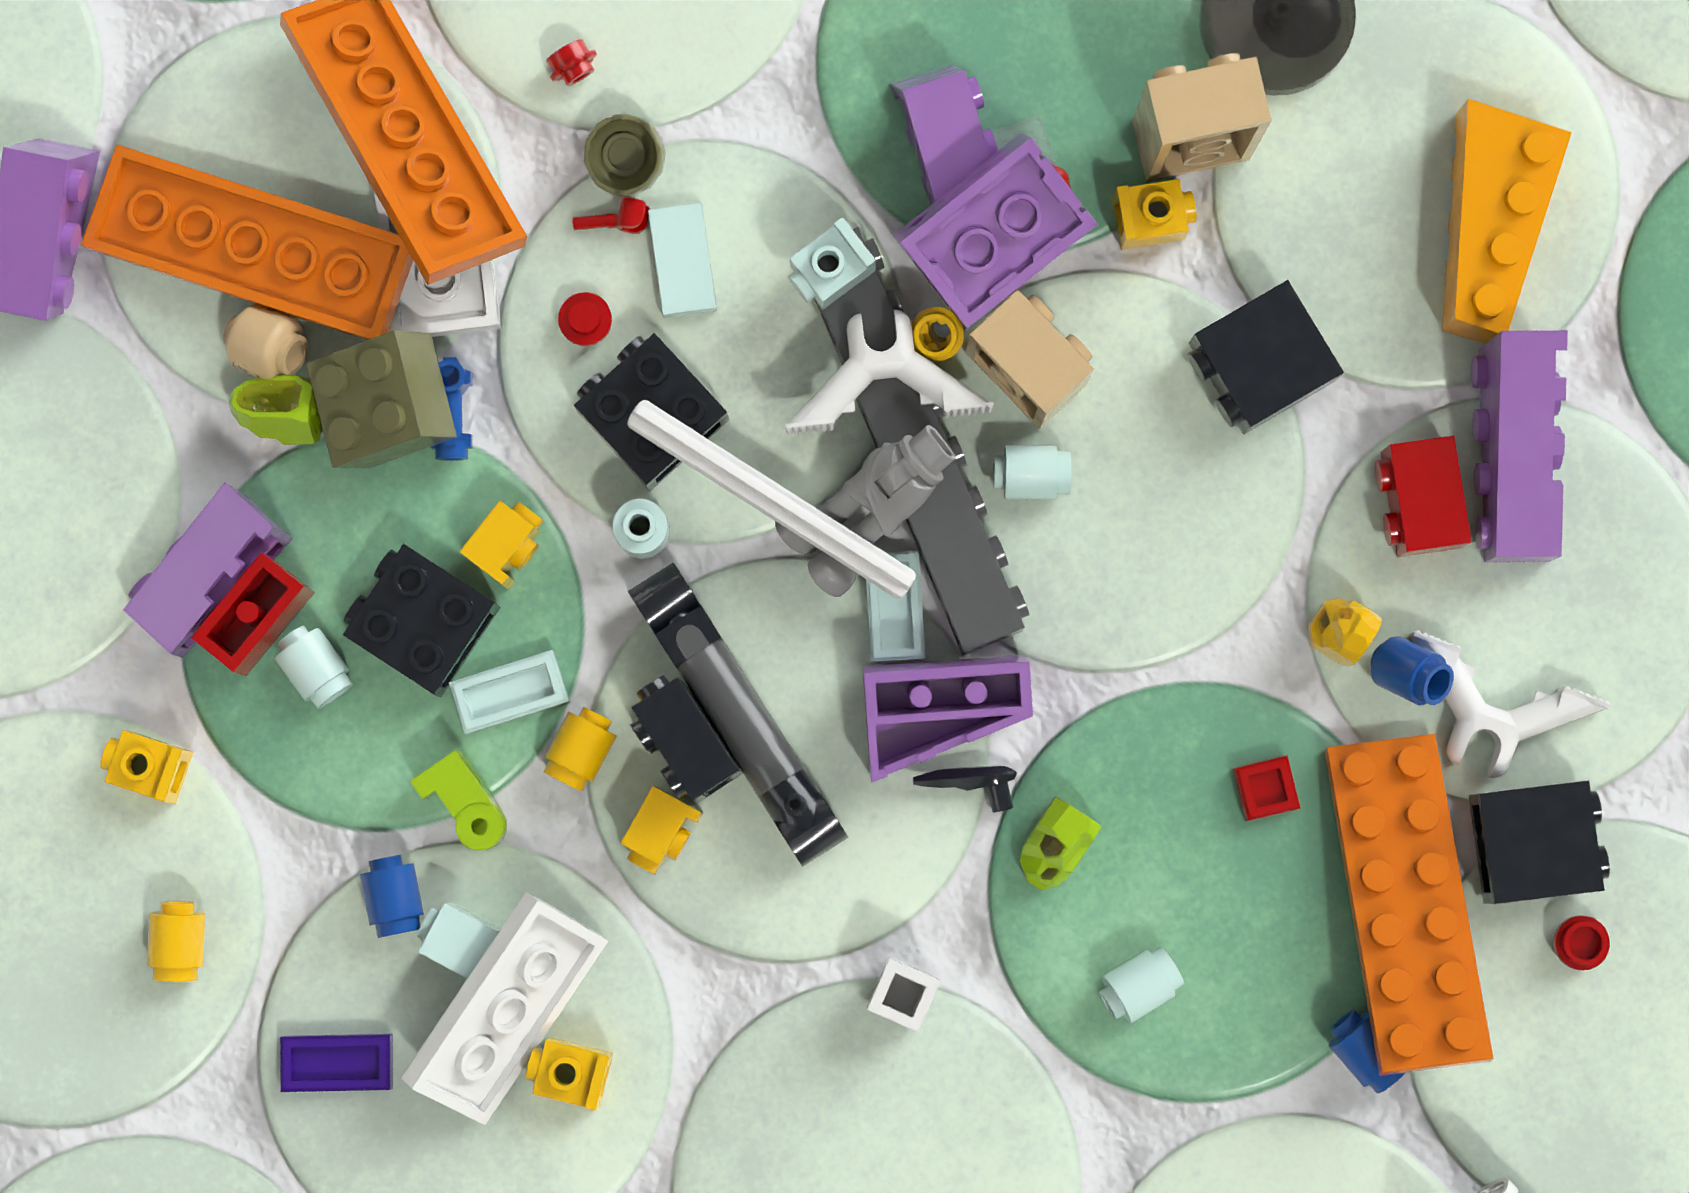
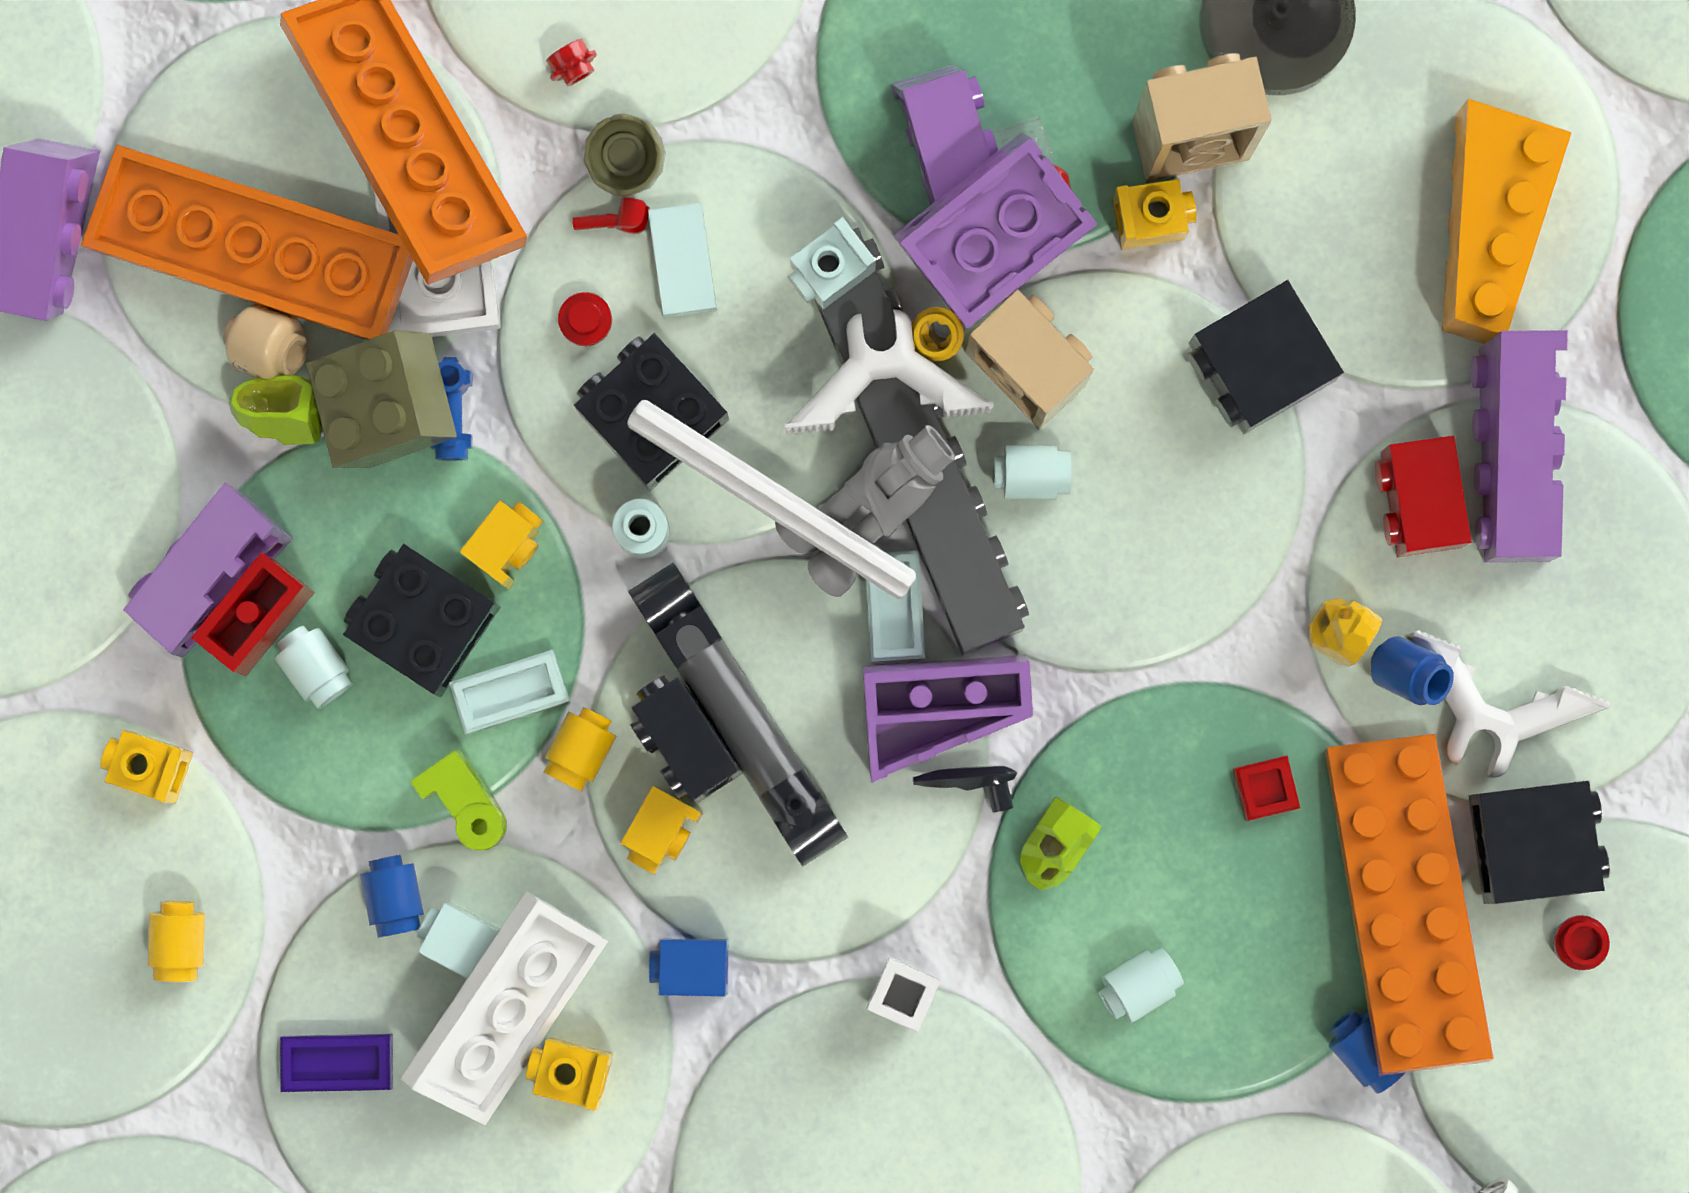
none -> blue brick [649,938,729,997]

